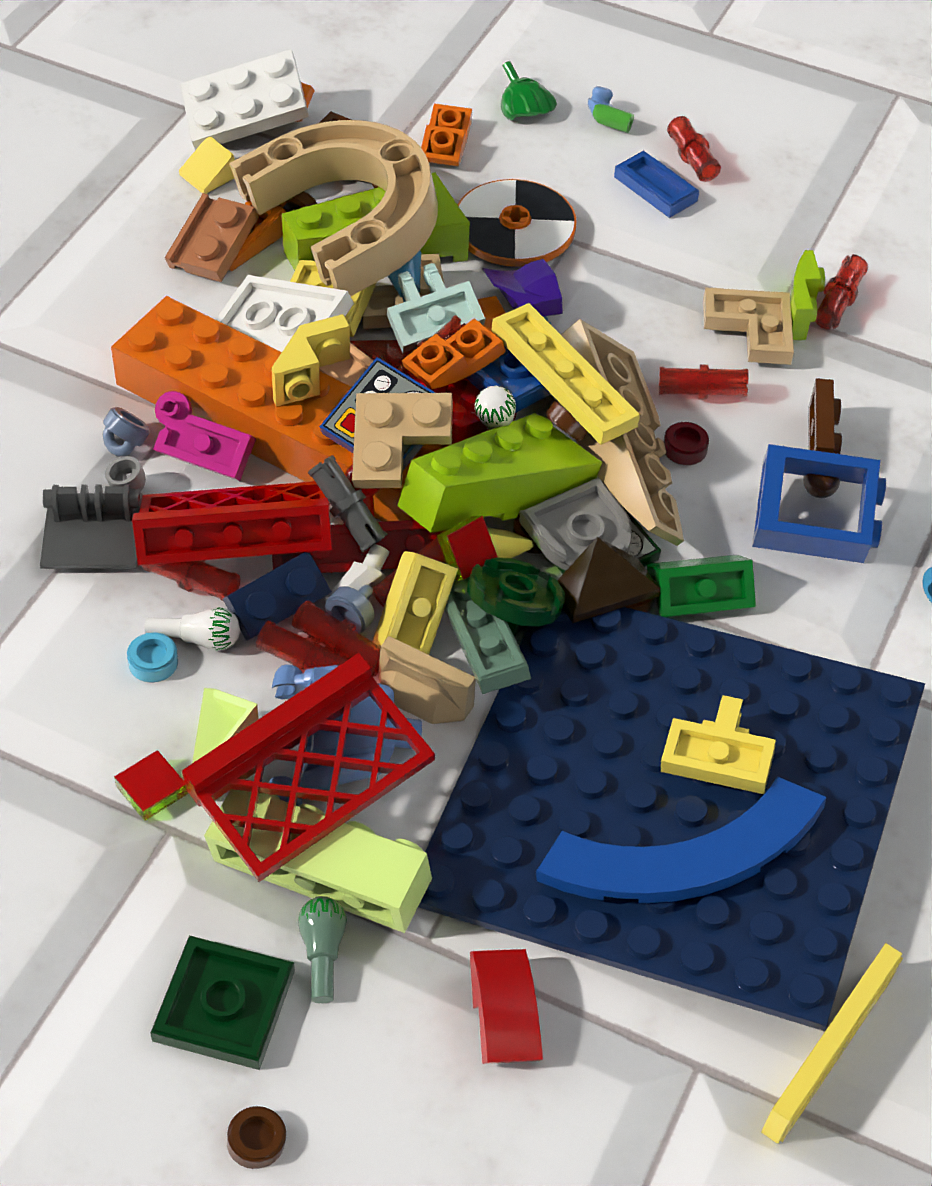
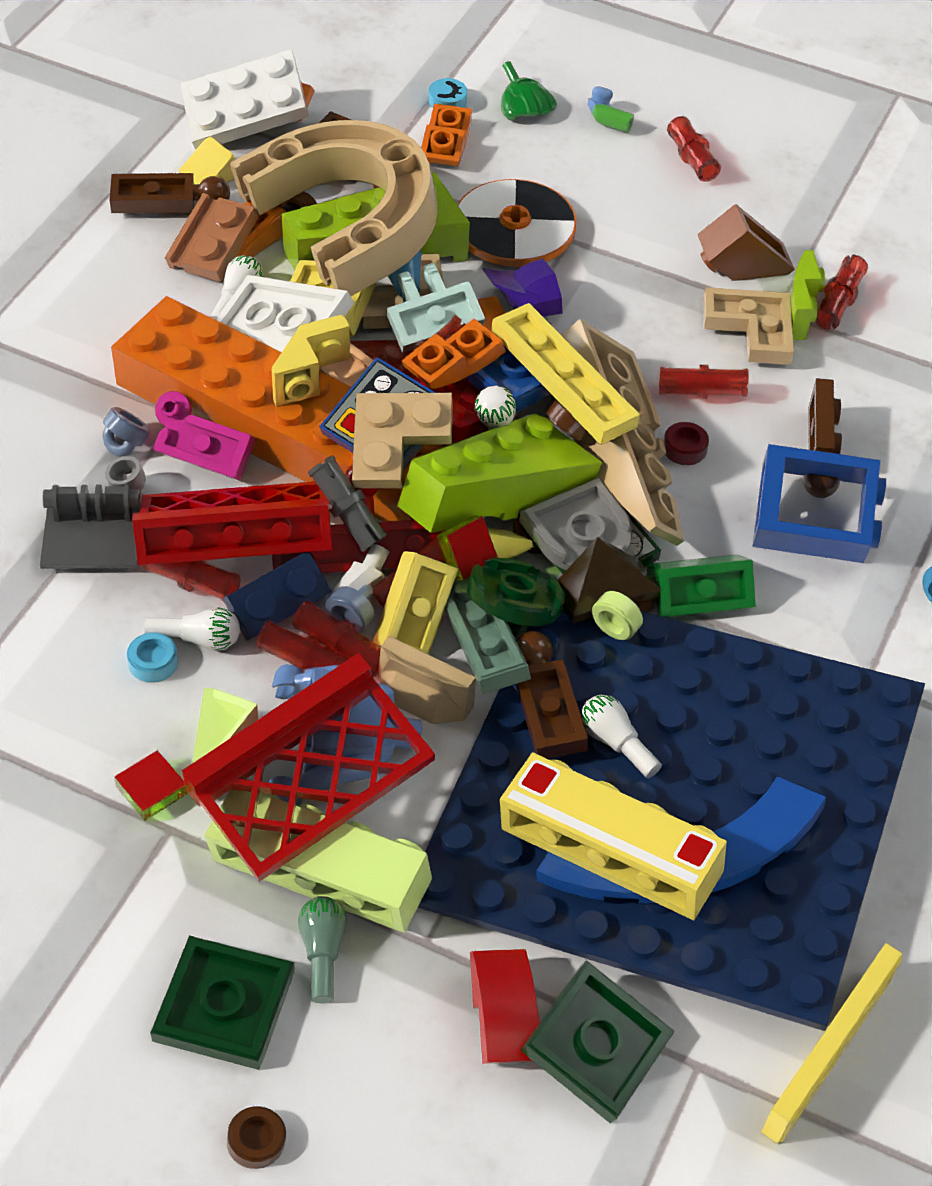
blue tile [614,150,699,218] -> none
light yellow hinge [661,695,776,794] -> none
none -> reddish brown plate [109,173,230,214]
none -> white piece [210,255,263,319]
none -> medium azure tile [429,78,467,108]
none -> light yellow brick [500,752,727,921]
none -> reddish brown plate [515,631,588,759]
none -> dark green tile [520,960,675,1123]
none -> white piece [581,695,662,778]
none -> yellowish green tile [592,591,643,640]
none -> dark orange slope [697,204,795,281]

